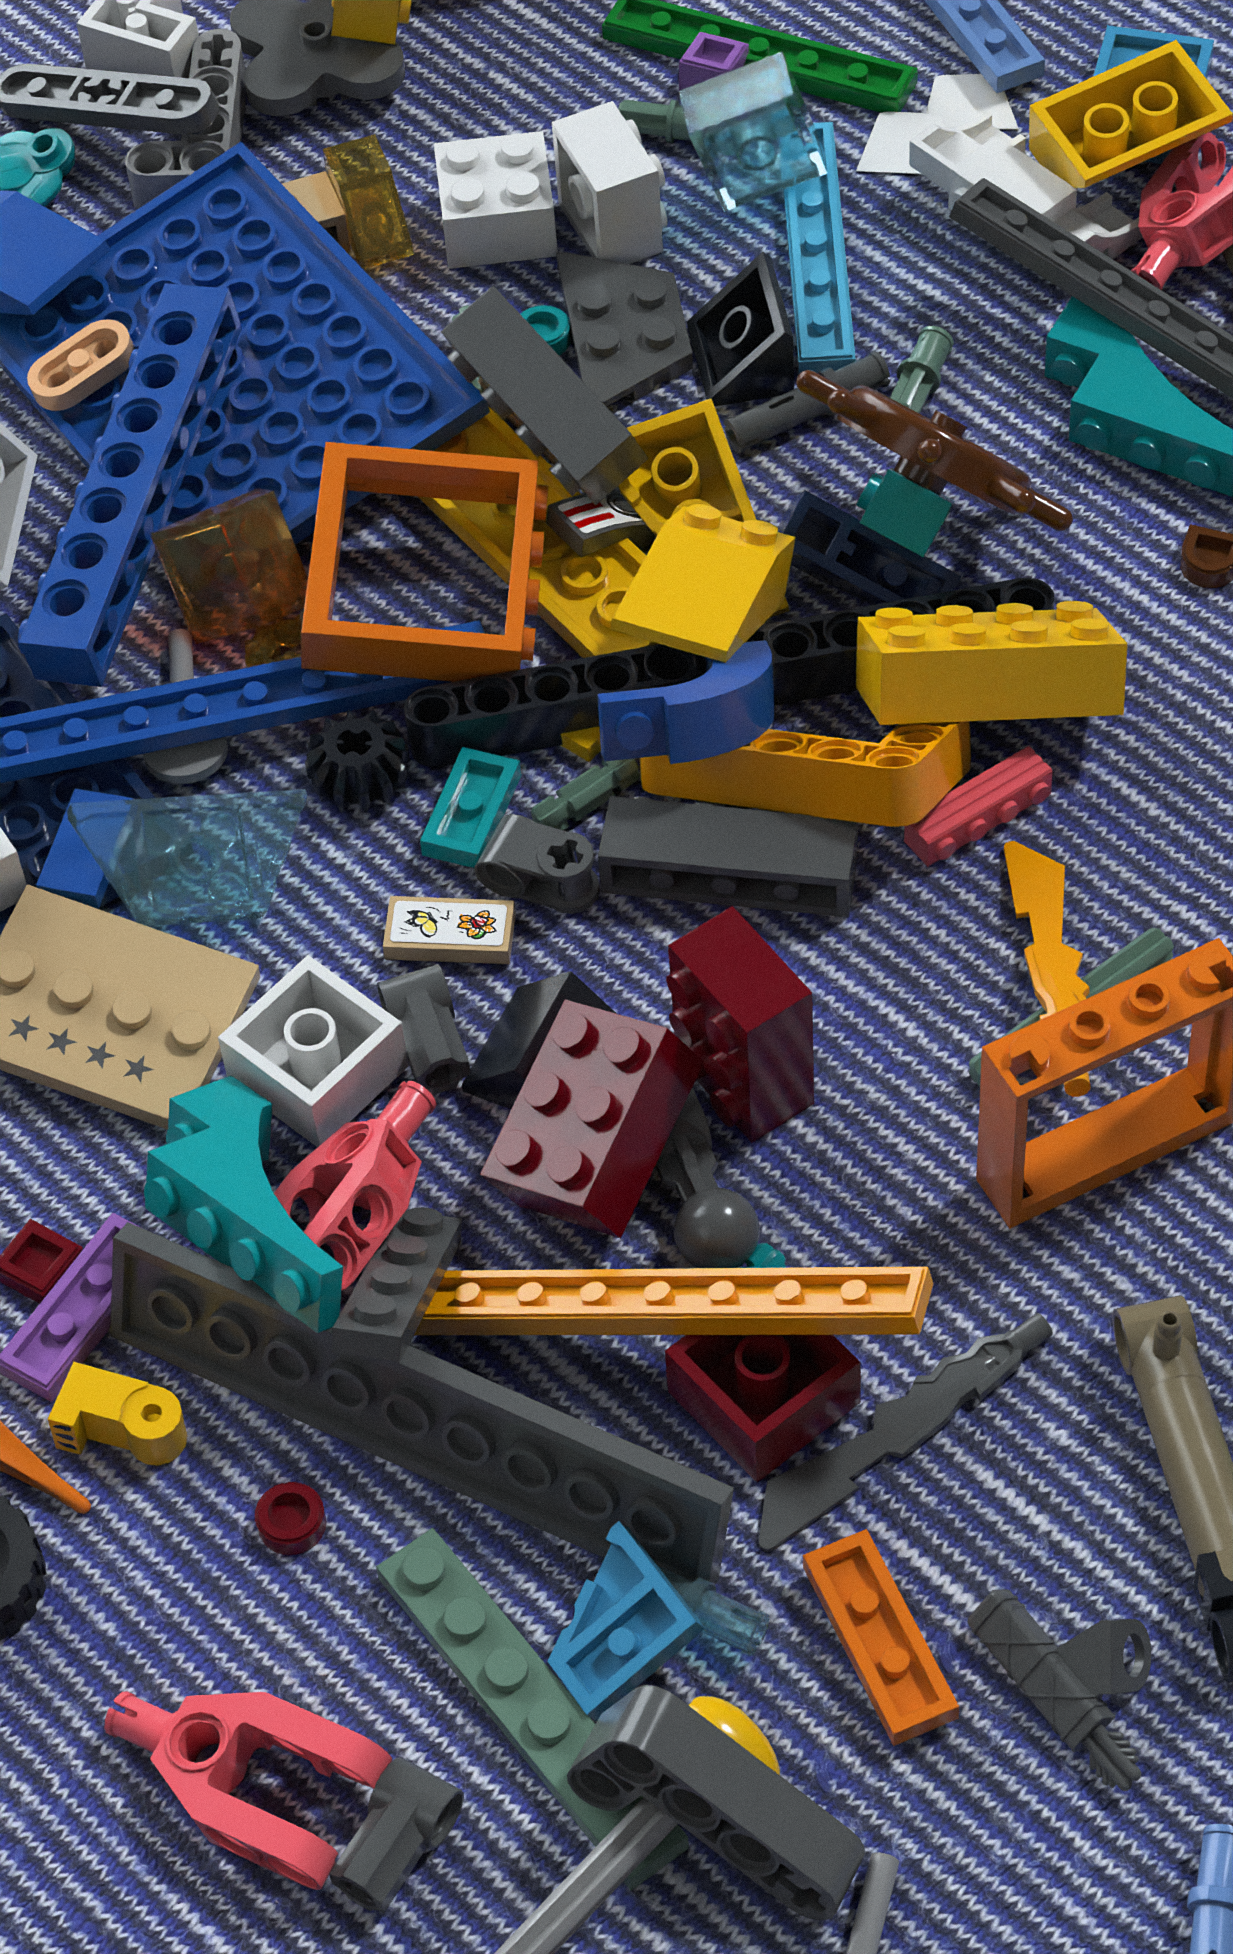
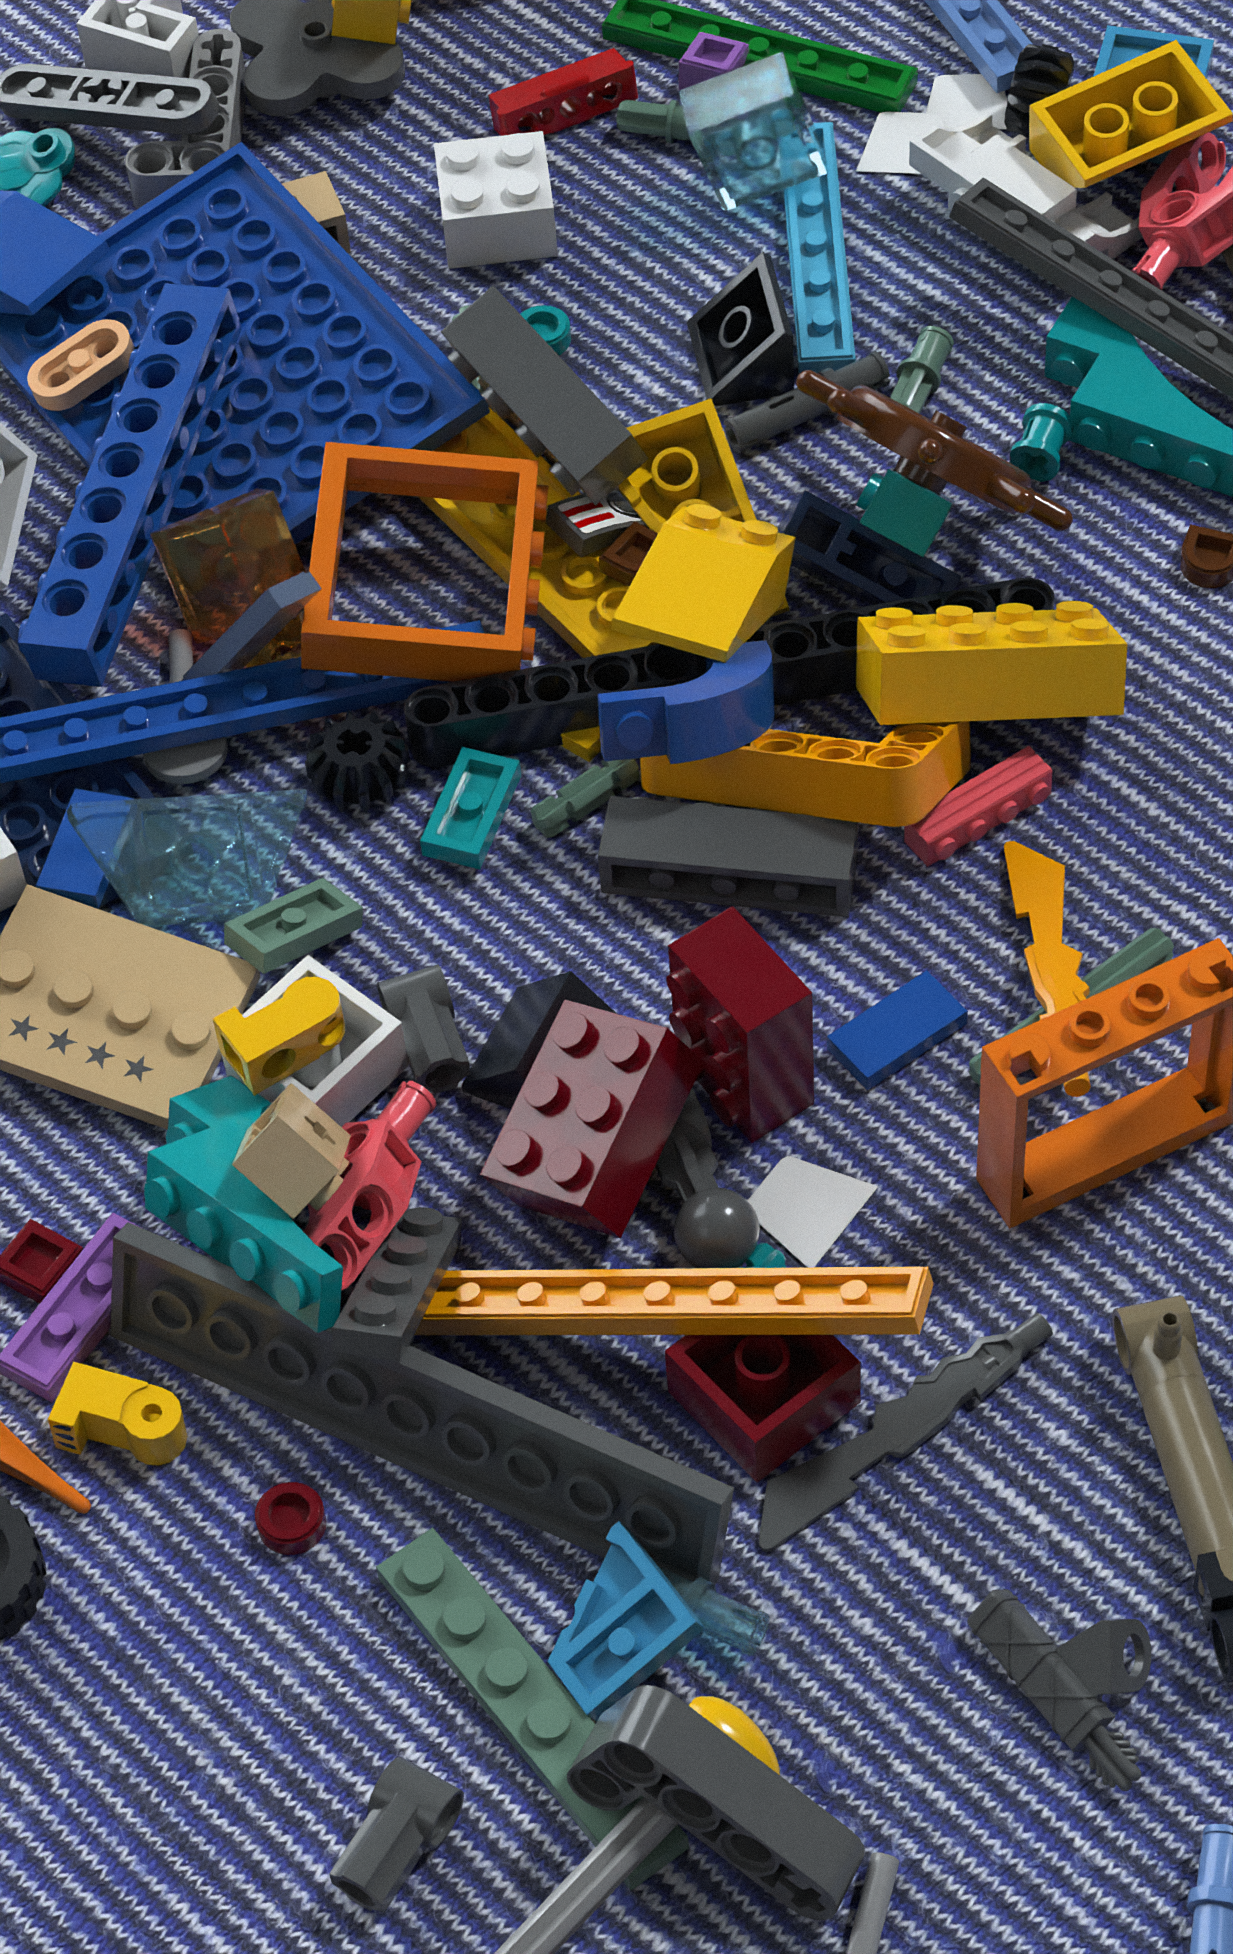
coral piece [104,1691,392,1890] -> none
clear yellow slope [322,134,414,269] -> none
tile [383,896,516,964] -> none
dark grey piece [474,814,600,914] -> none
white brick [552,101,668,264] -> none
dark grey wing [556,252,693,407] -> none
orange plate [803,1529,959,1746] -> none
none -> sand blue tile [181,571,322,681]
none -> yellow leg [212,977,345,1096]
none -> sand green plate [224,878,363,974]
none -> tan brick [232,1083,351,1219]
none -> red piece [488,48,638,136]
none -> reddish brown tile [599,521,658,586]
none -> white sticker [747,1156,878,1268]
none -> blue tile [827,970,968,1091]
none -> black gear [1004,44,1075,139]
none -> teal bush [1009,403,1075,482]

